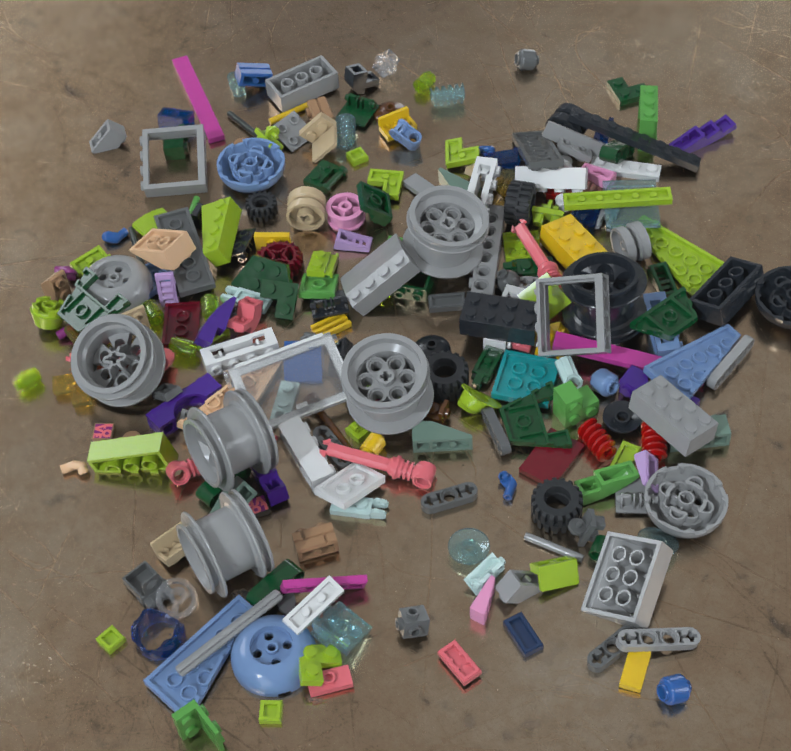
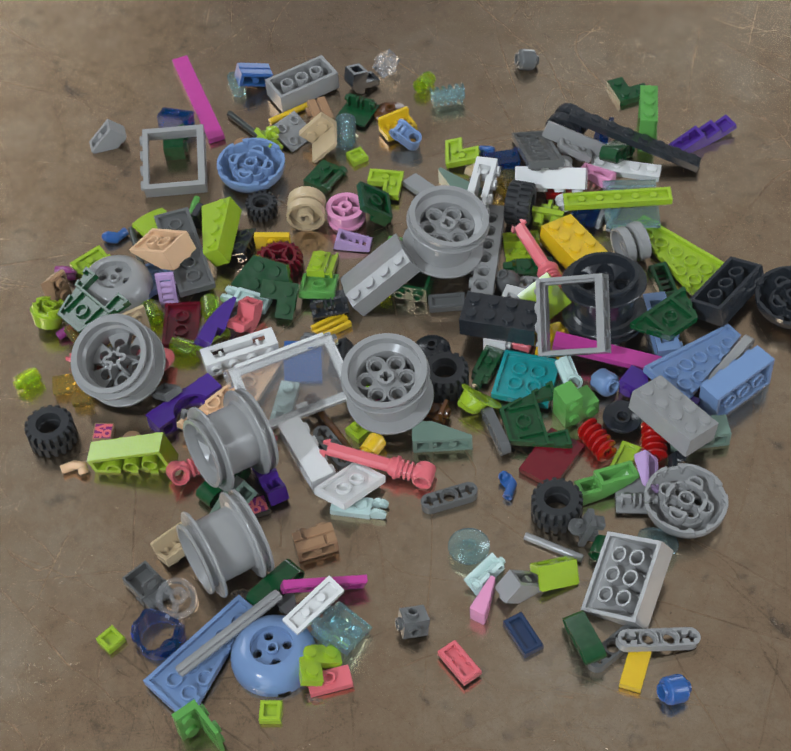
none -> black tyre [24,405,78,458]
none -> dark green beam [562,610,607,666]
none -> black arm [668,450,689,467]
none -> medium blue brick [699,345,775,416]

